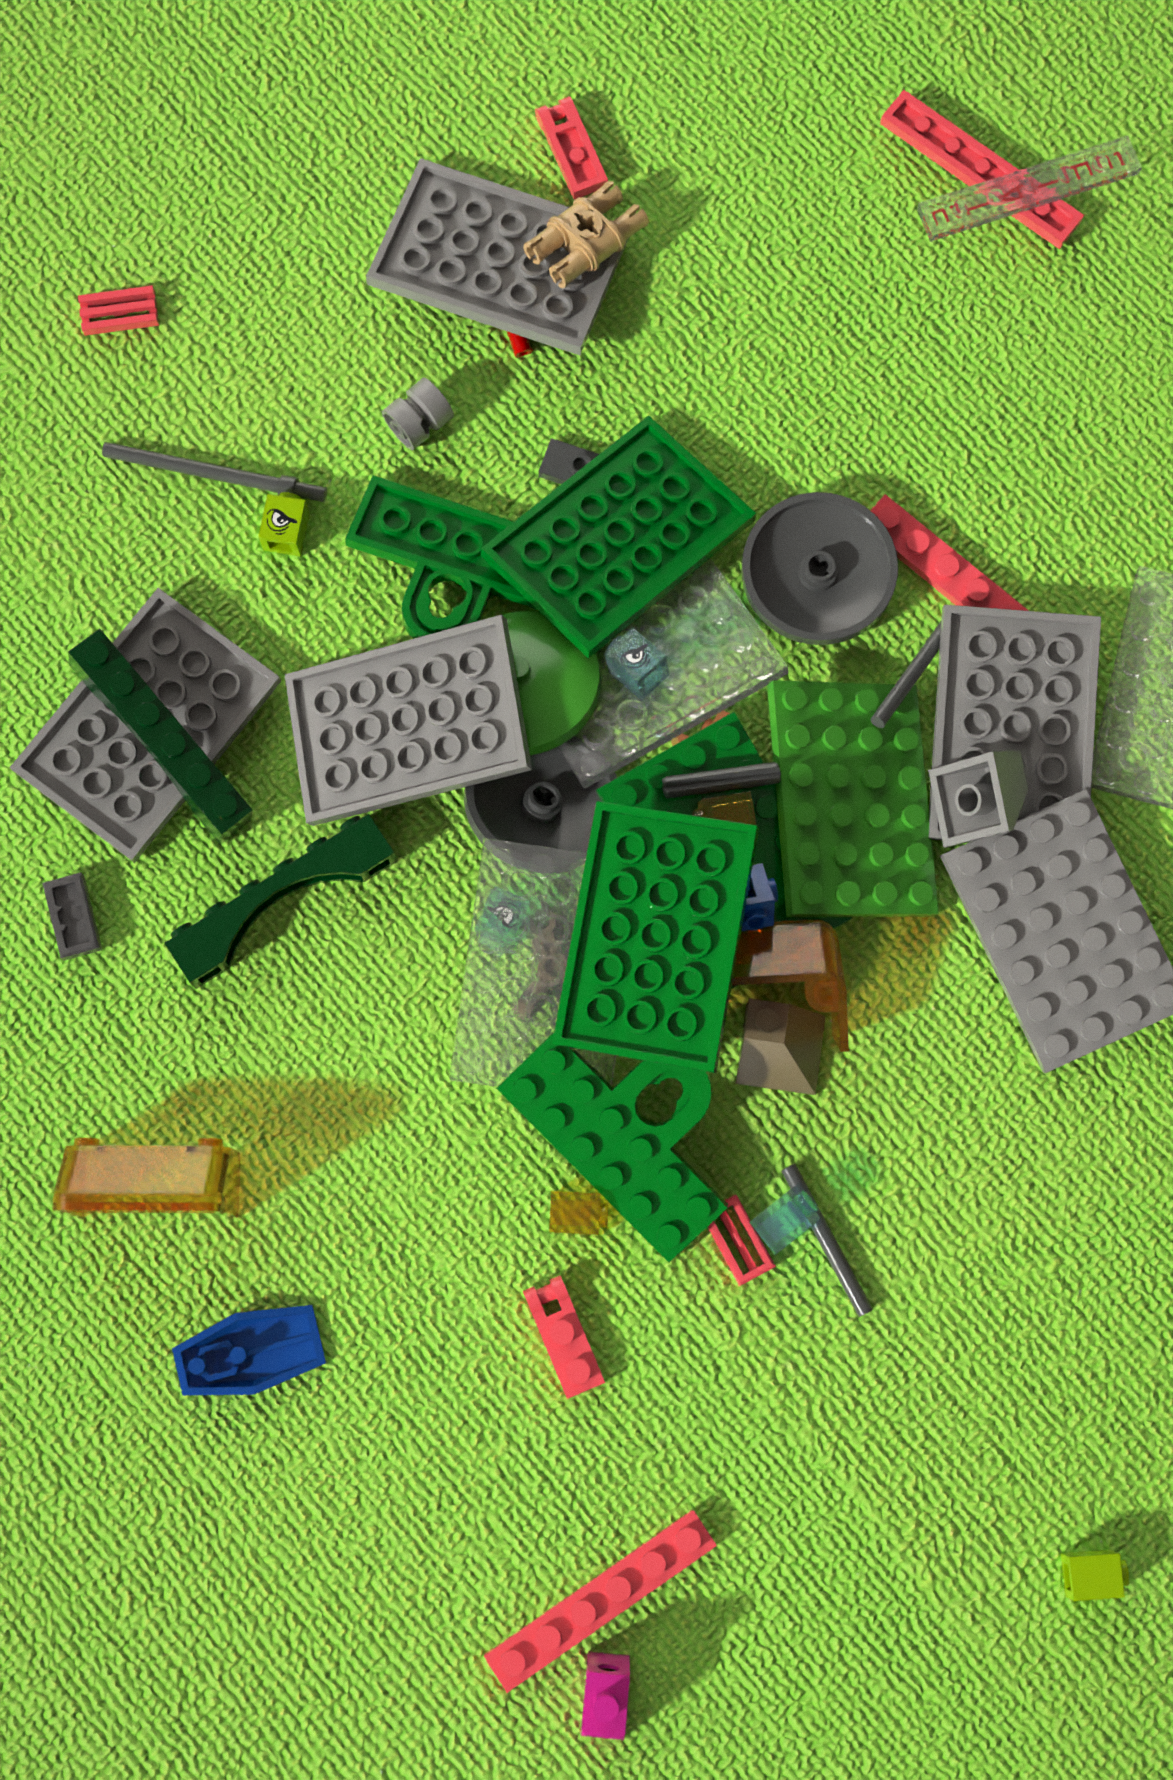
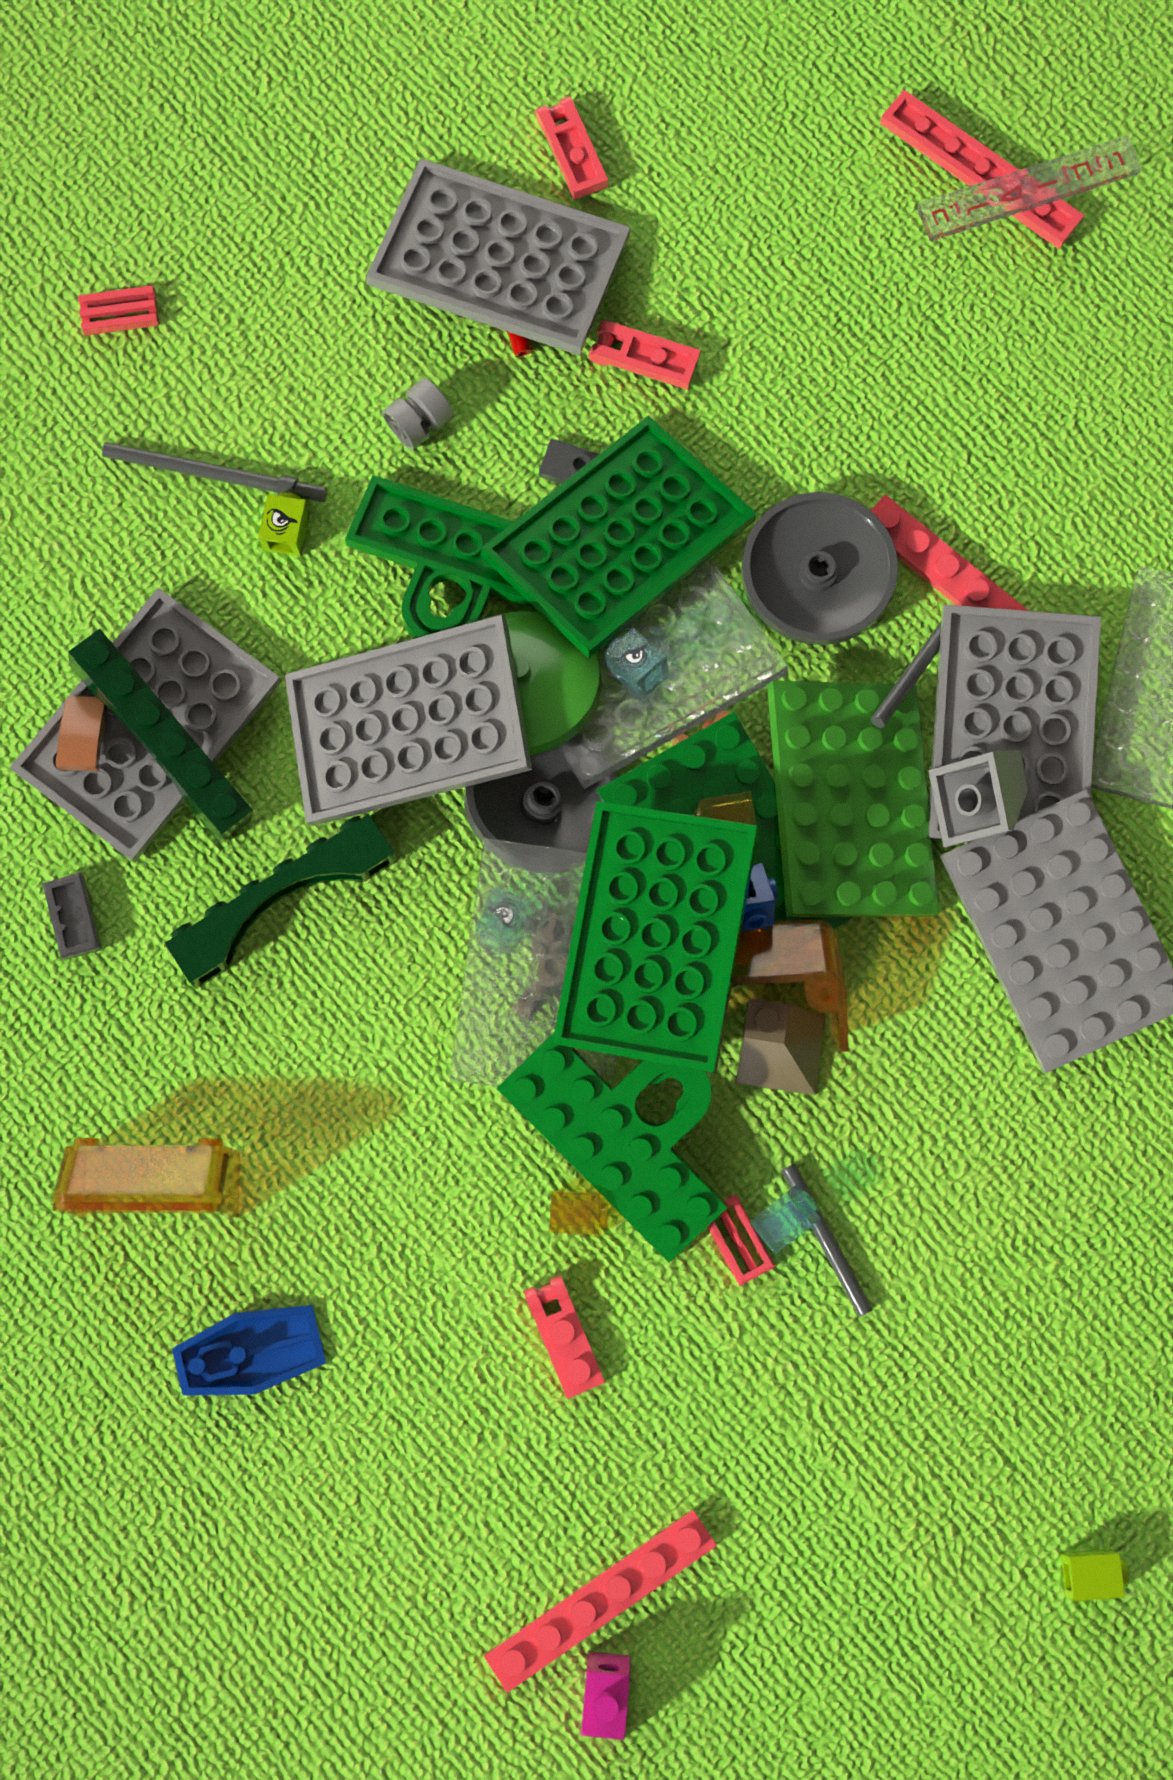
tan pin [523,181,649,288] -> none
dark grey axle [662,762,781,799] -> none
none -> nougat slope [56,696,107,771]
none -> coral plate [588,321,701,390]

